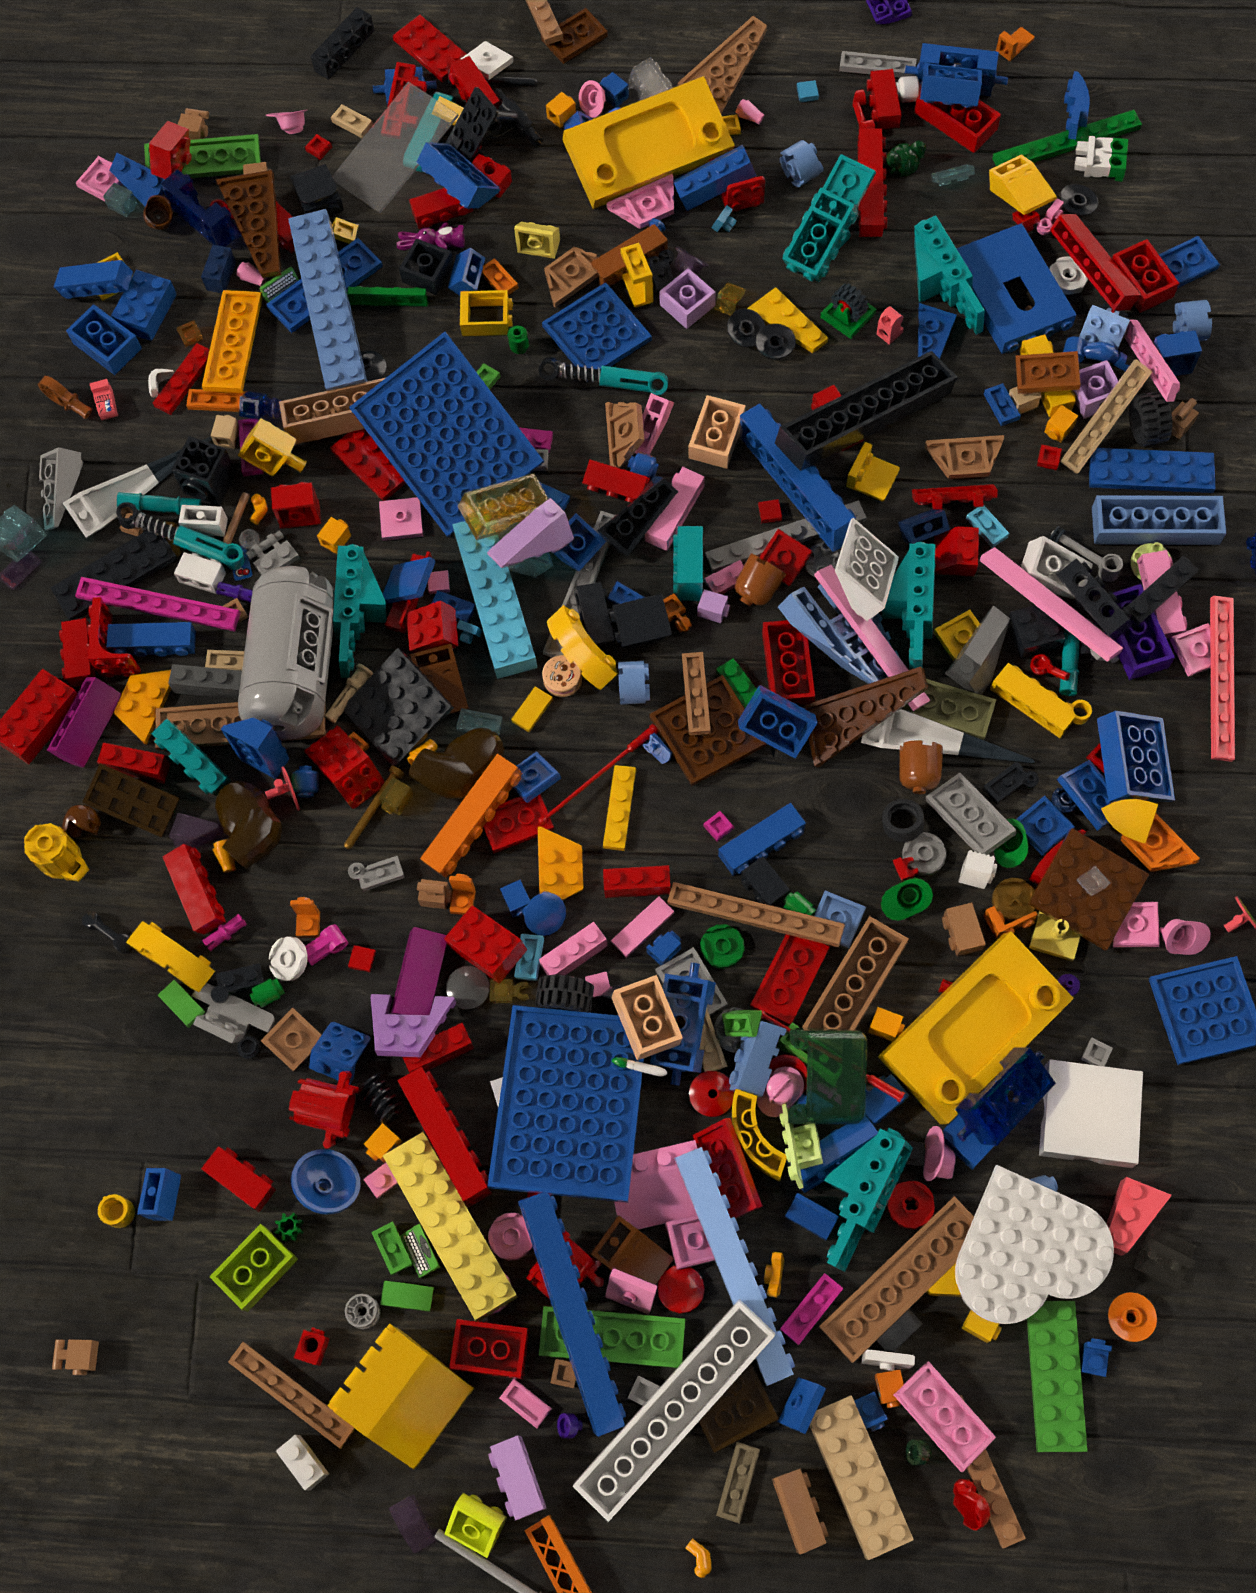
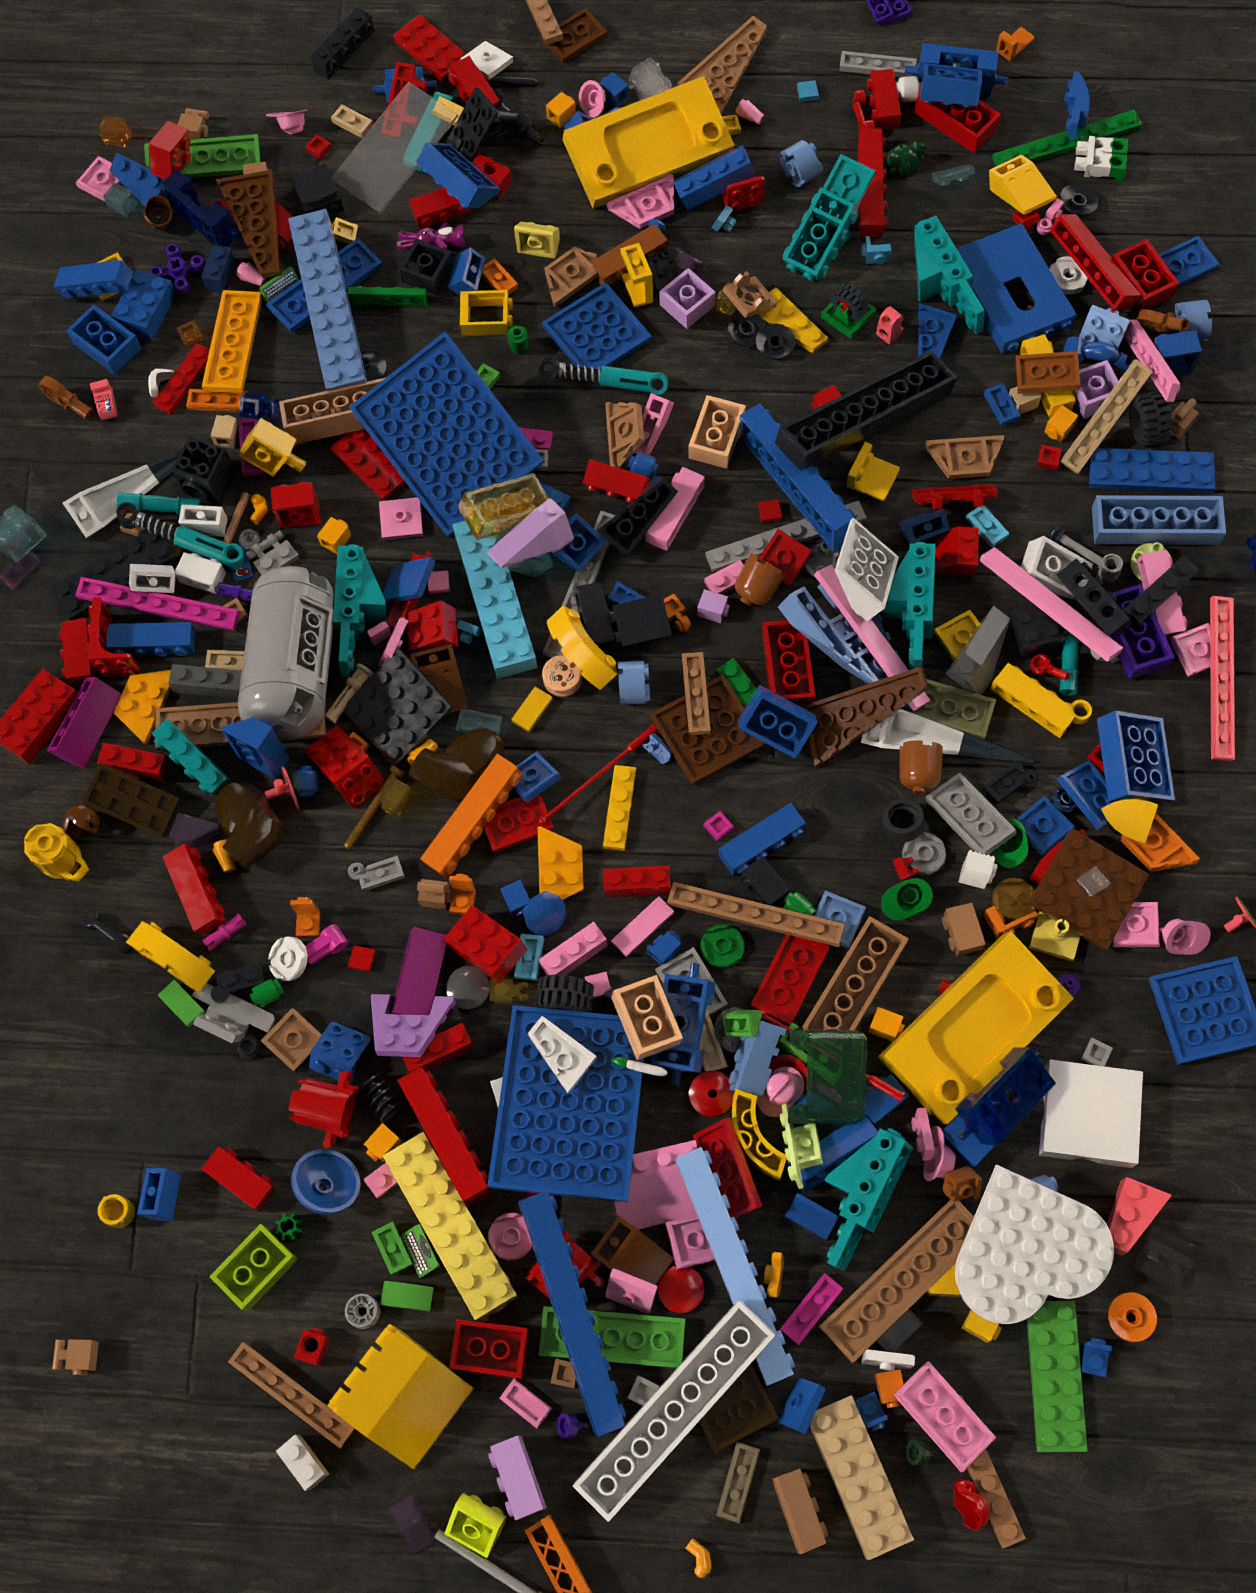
light grey wedge [39,448,83,531] -> none
blue plate [431,590,476,623] -> none
teal brick [673,526,703,601] -> none
red plate [887,1181,935,1229] -> none
none -> clear orange brick [99,116,131,146]
none -> white brick [129,564,175,593]
none -> dark purple gear [149,243,206,296]
none -> bright pink tile [367,621,391,646]
none -> bright pink plate [378,617,408,666]
none -> white wing [528,1016,597,1094]
none -> medium nougat piece [723,271,777,318]
none -> dark azure bracket [861,236,891,264]
none -> bright pink plate [912,1108,934,1161]
none -> dark orange brick [943,1166,982,1202]
none -> dark orange pin [1136,309,1190,333]

